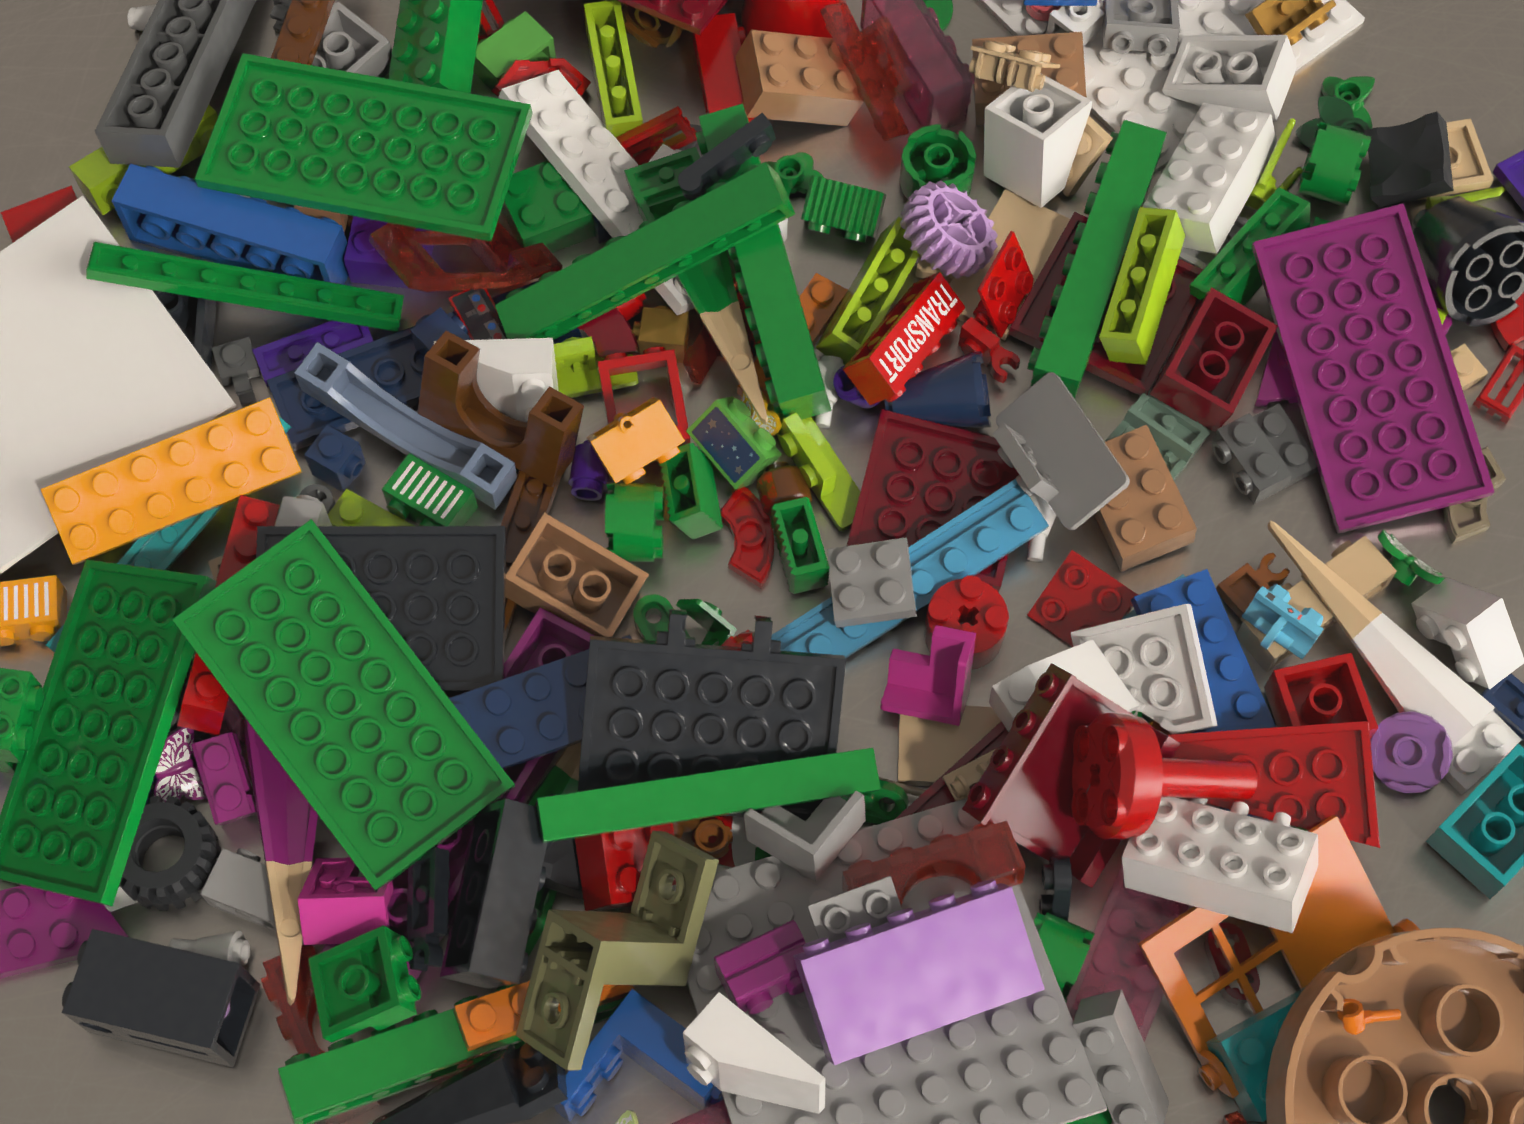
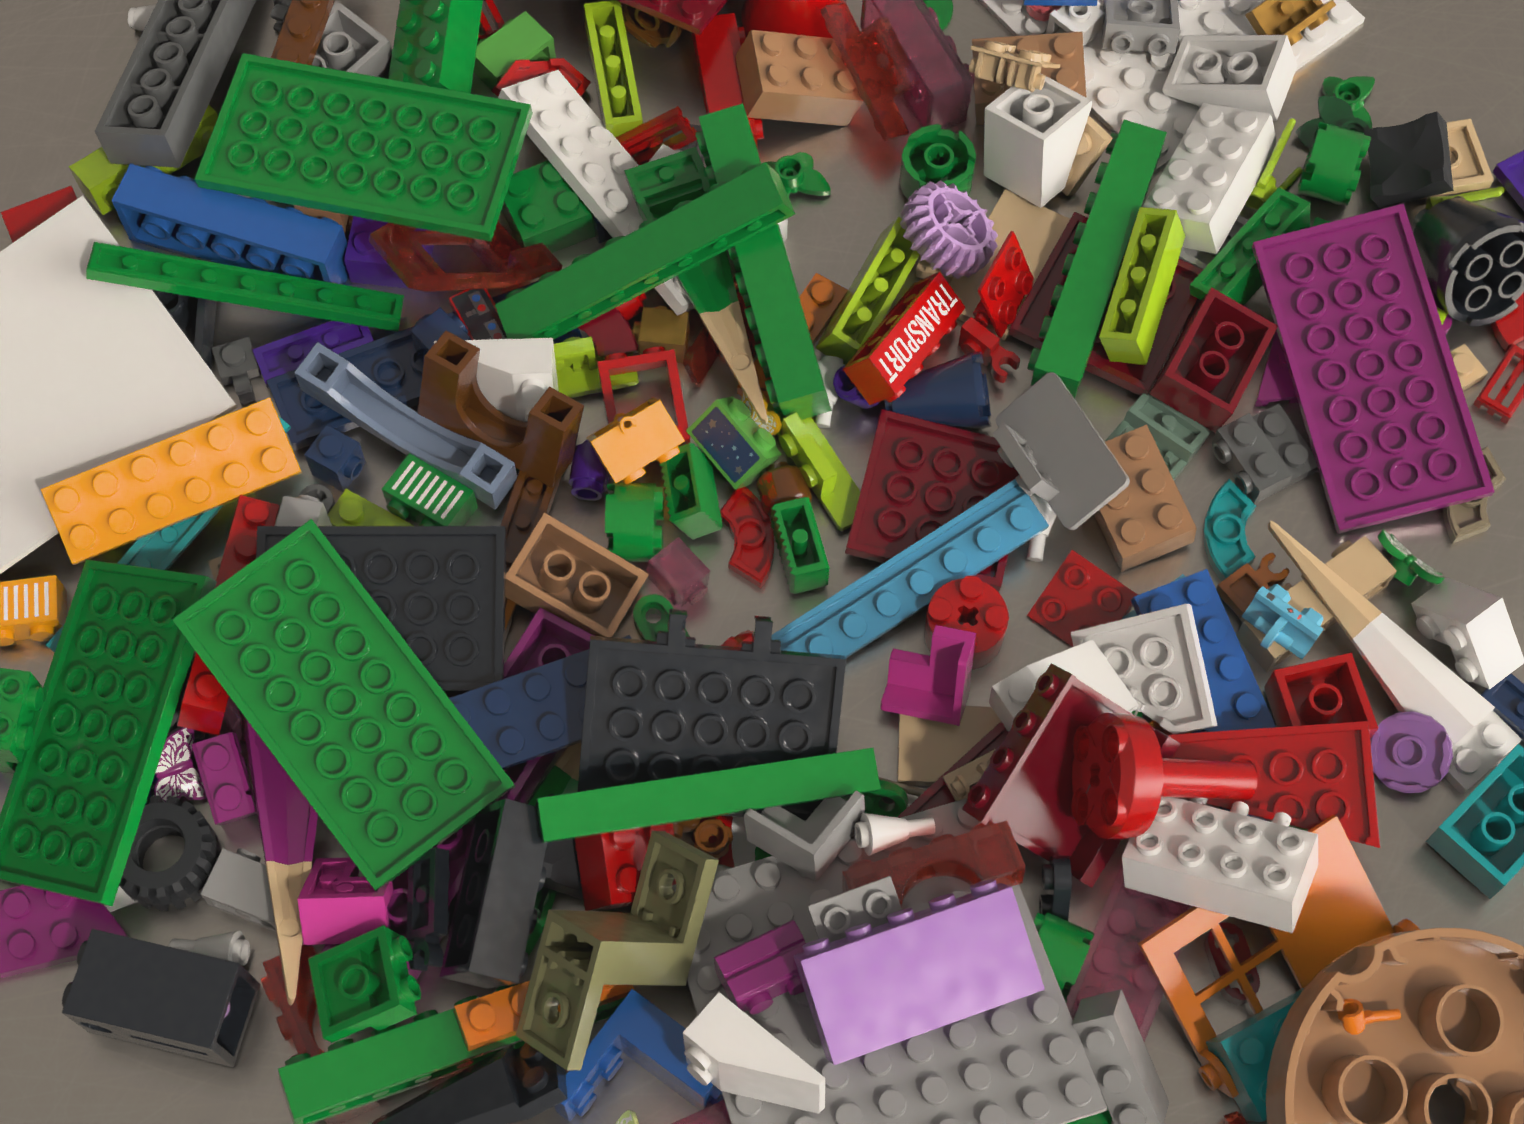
green bracket [676,599,737,646] -> none
black plate [678,112,776,200] -> none
green brick [801,175,886,243] -> none
light grey plate [827,537,917,628] -> none
none -> clear pink brick [647,537,710,610]
none -> white cone [854,813,935,856]
none -> teal tile [1203,479,1256,581]

